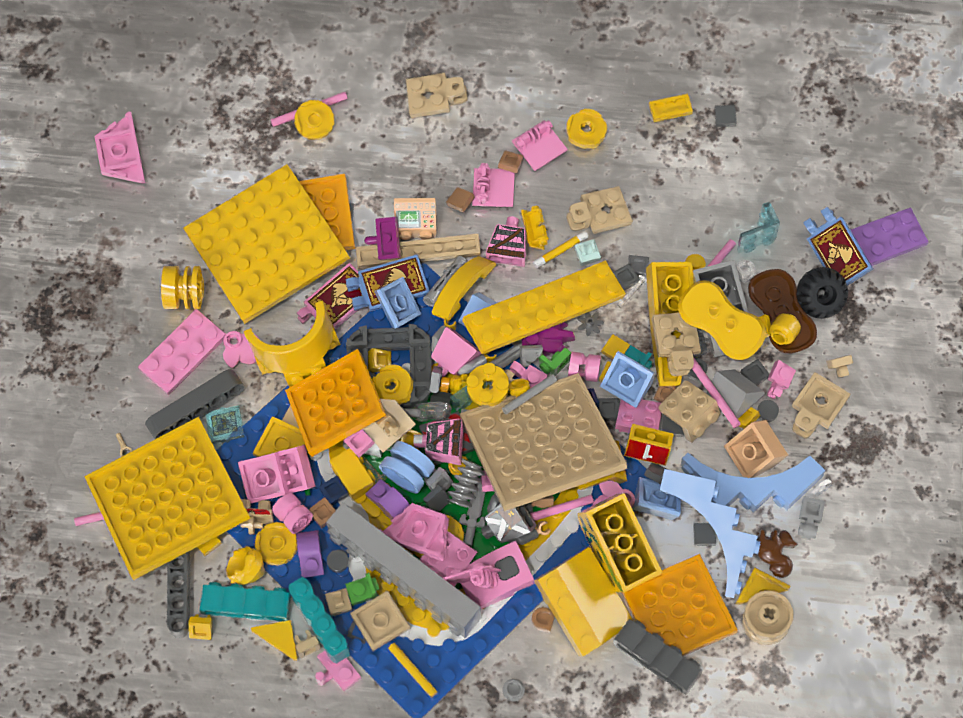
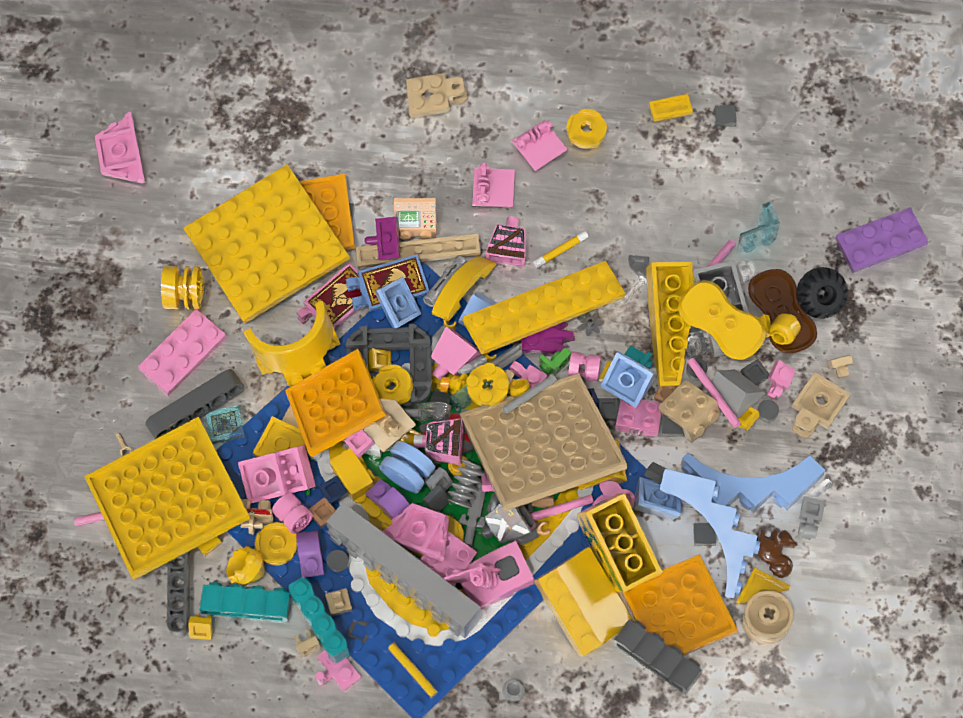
bright pink plate [223,331,260,368] -> none
yellow tile [251,620,298,661] -> none
bright pink bar [270,92,348,127] -> none
yellow tile [294,100,334,140] -> none
bright green bracket [345,573,379,606] -> none
tan plate [350,591,411,651] -> none
clear pin [362,455,386,483] -> none
tile [430,366,443,393] -> none
medium nougat tile [446,187,475,213] -> none
medium nougat tile [498,150,524,173] -> none
light grey tile [520,345,543,367] -> none
yellow hinge [521,206,549,250] -> none
medium nougat tile [532,607,555,633] -> none
tan plate [566,186,633,234] -> none
light aqua tile [574,239,601,266] -> none
yellow tile [601,334,630,360] -> none
dark grey tile [613,263,640,291] -> none
brick [624,424,674,466] -> none
tan plate [652,313,701,376] -> none
yellow plate [685,254,706,270] -> none
light nougat slope [724,420,788,478] -> none
tile [803,207,874,286] -> none

